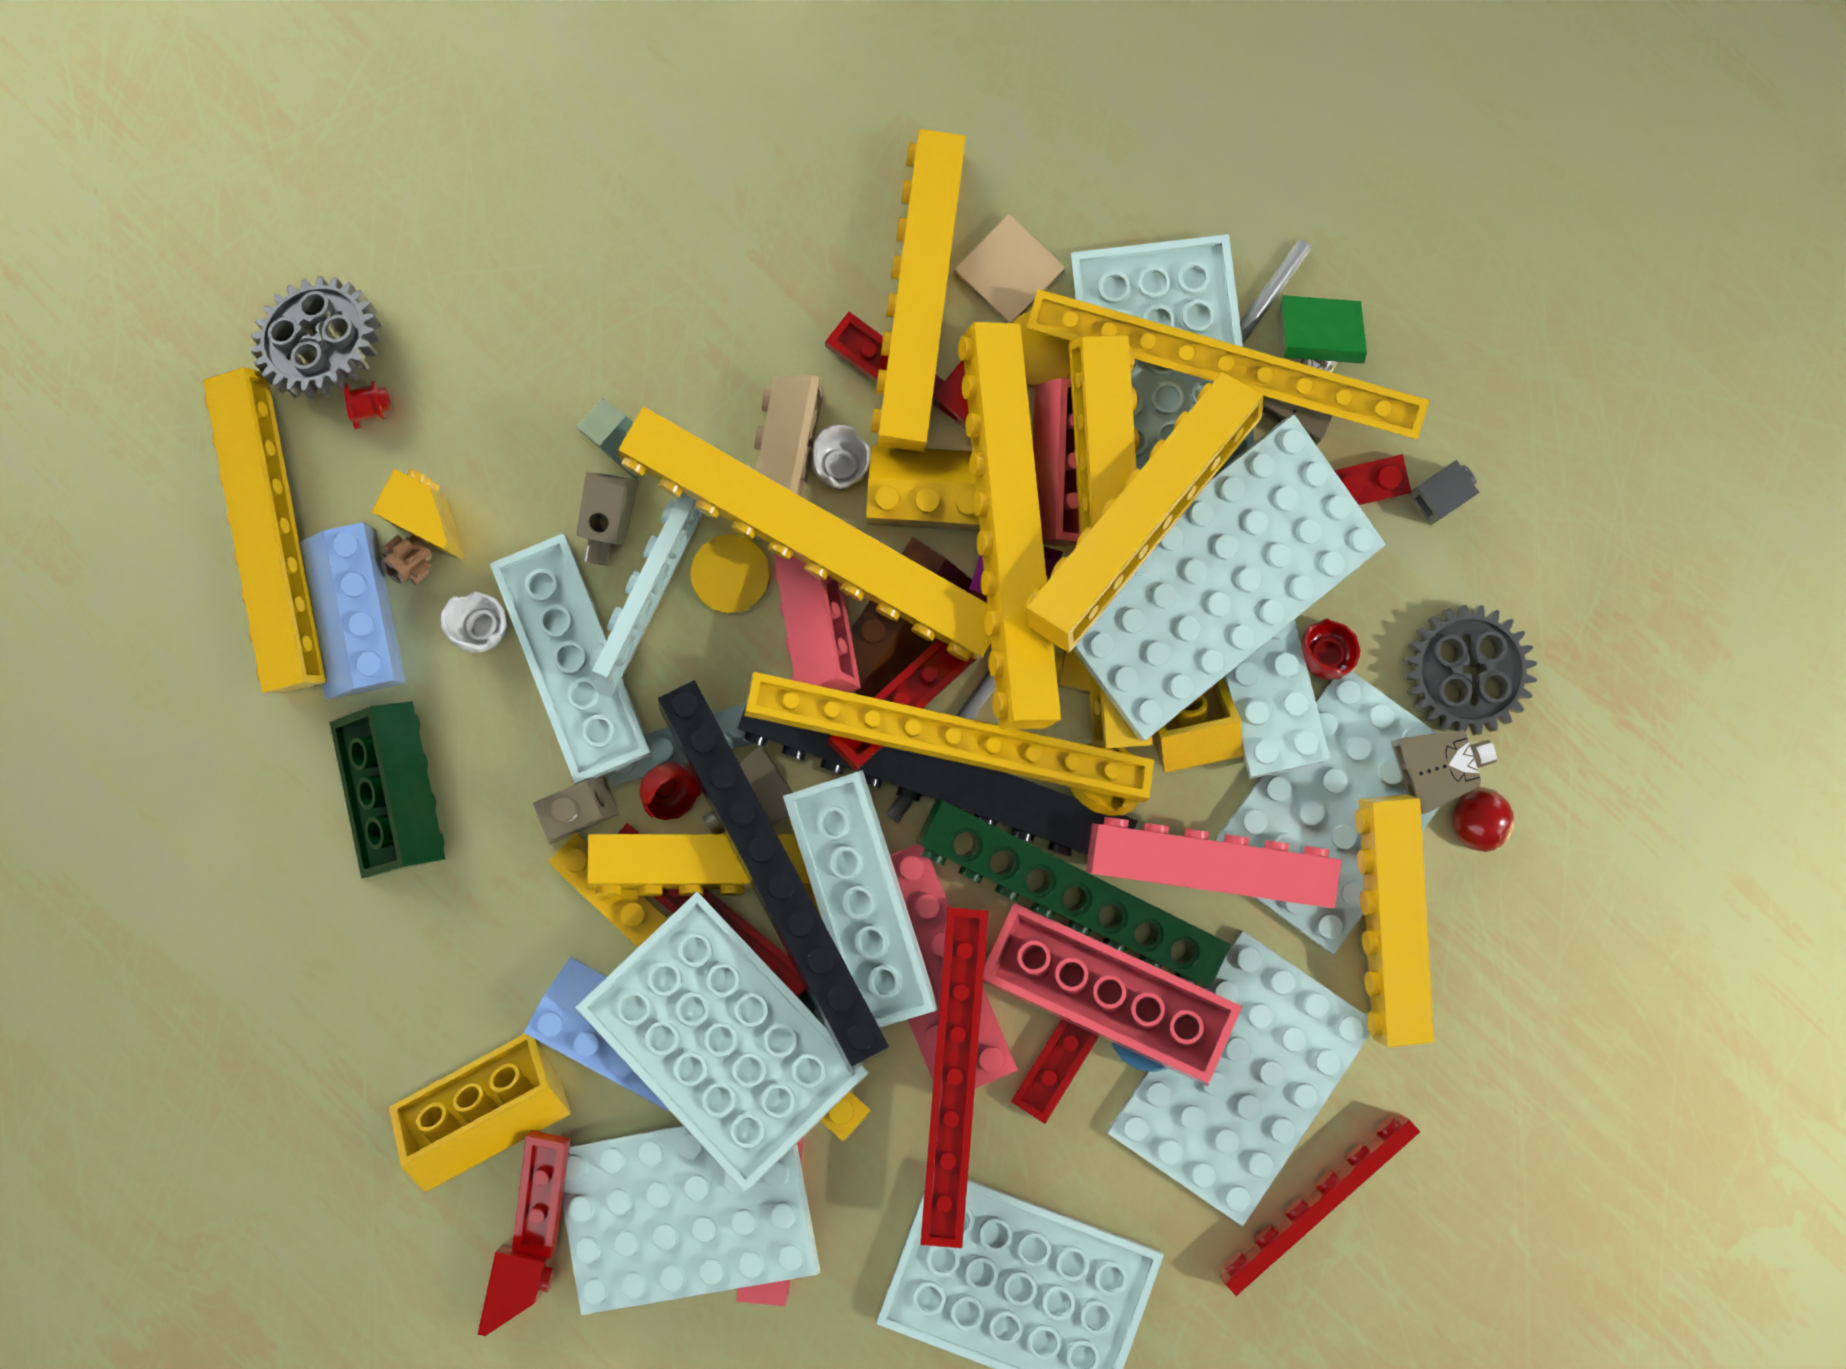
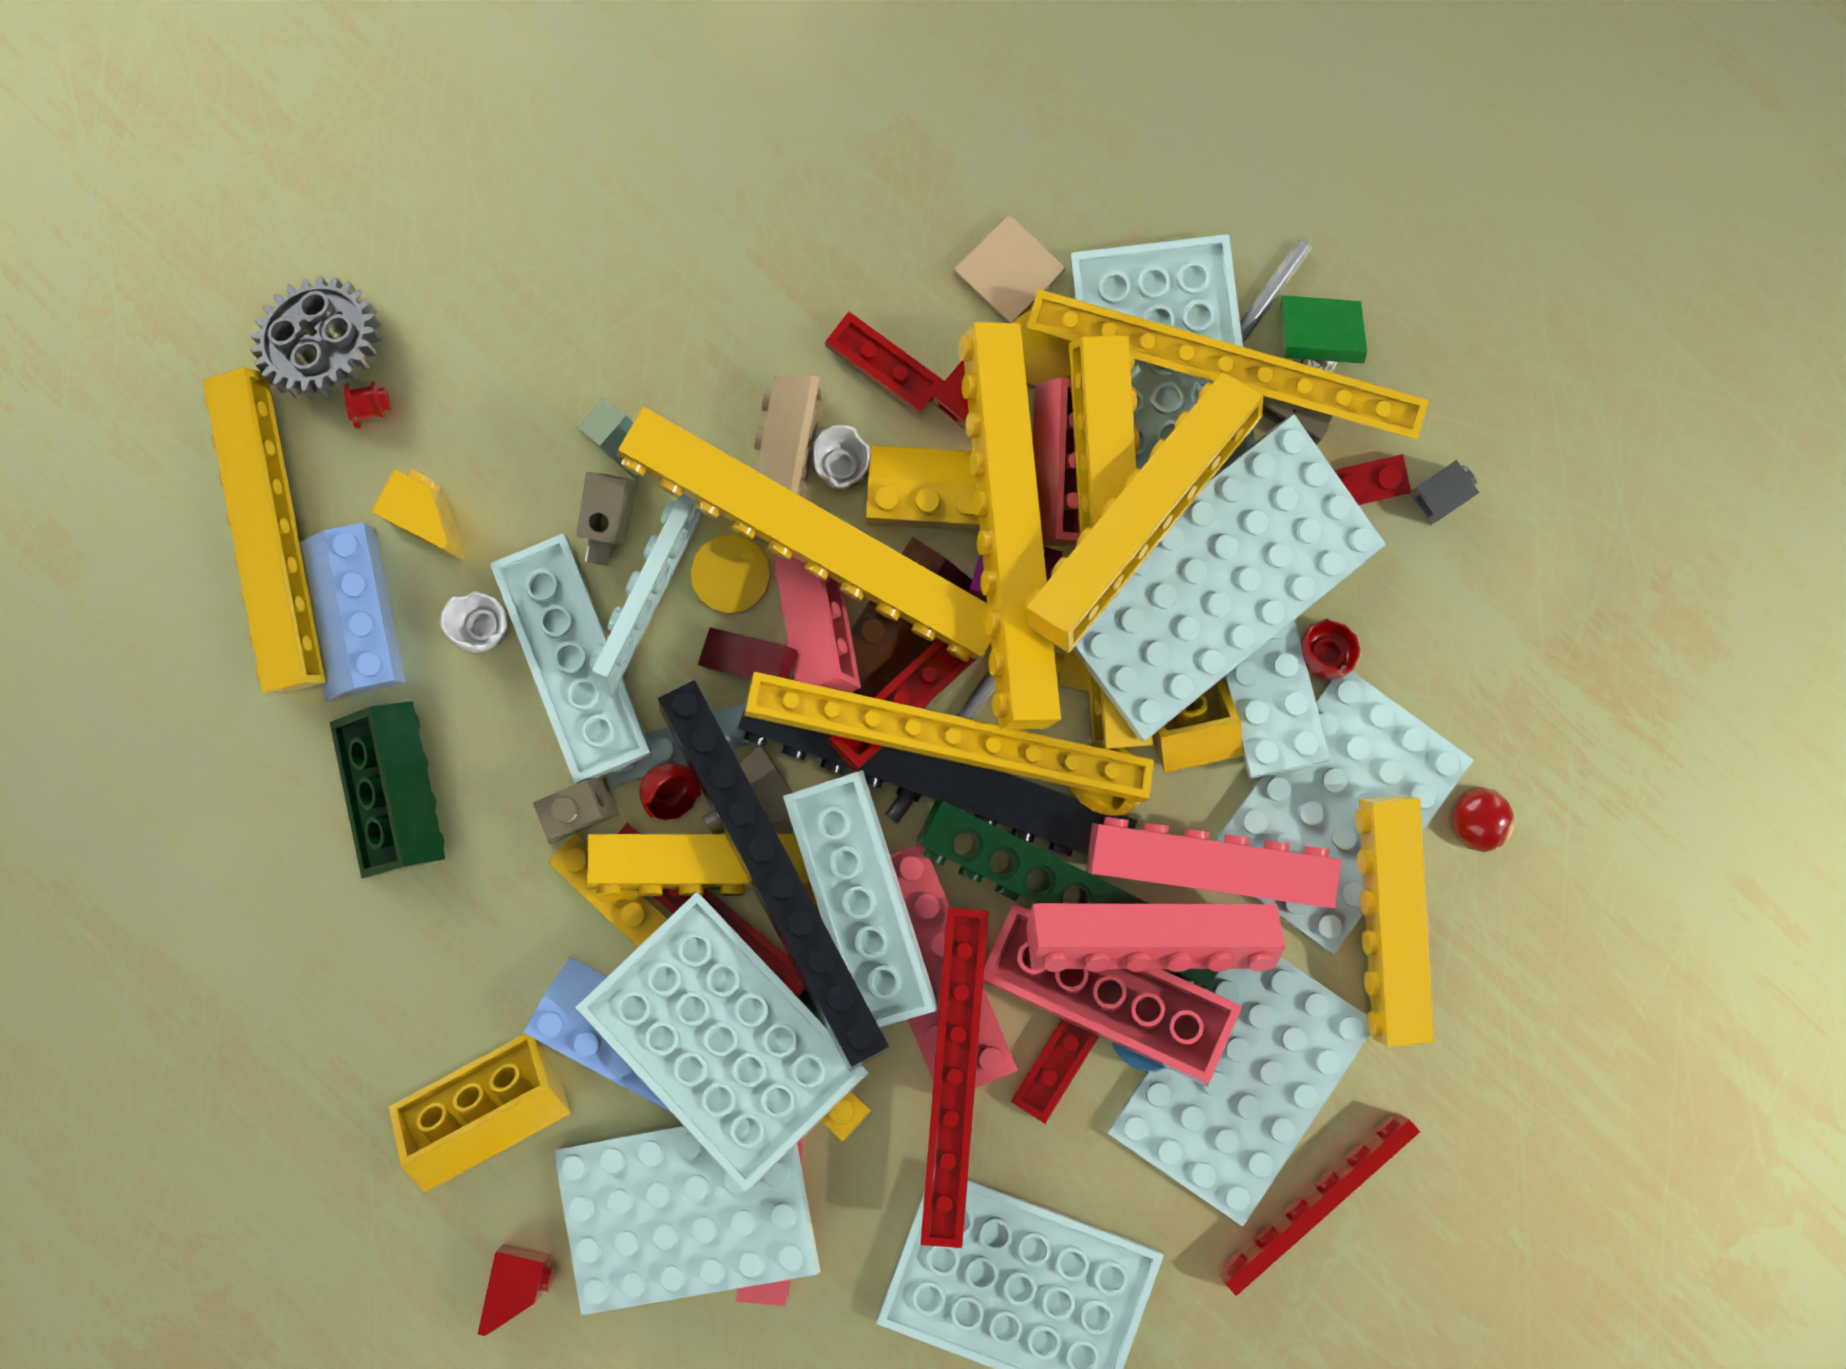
medium nougat gear [381,534,432,585] -> none
red plate [512,1130,571,1259] -> none
yellow brick [871,129,966,452] -> none
dark tan torso [1391,730,1497,814] -> none
dark grey gear [1403,605,1537,735] -> none
none -> dark red tile [697,627,797,680]
none -> coral brick [1026,903,1285,972]

